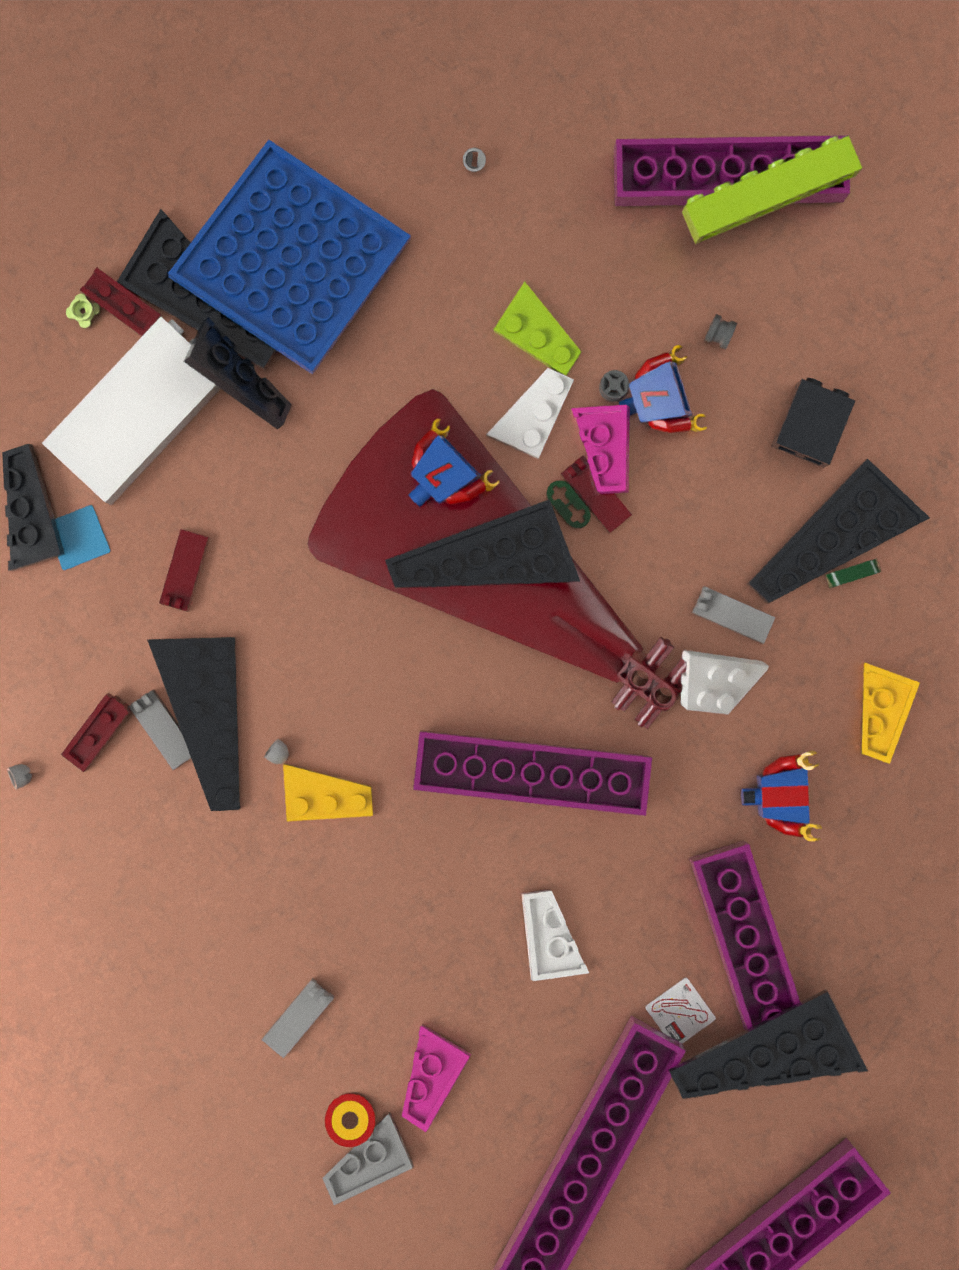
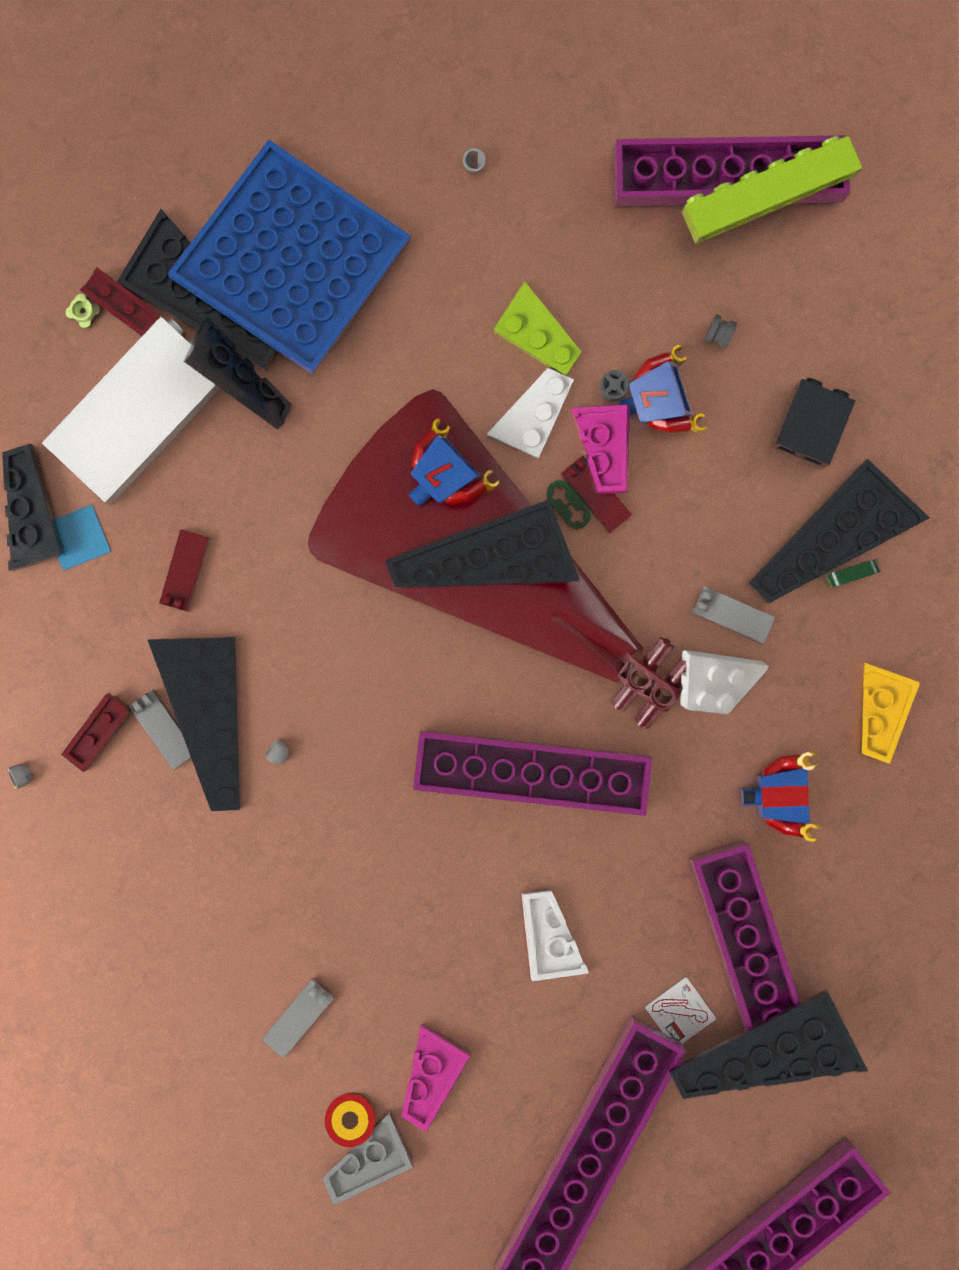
yellow wing [283,763,374,822] -> none

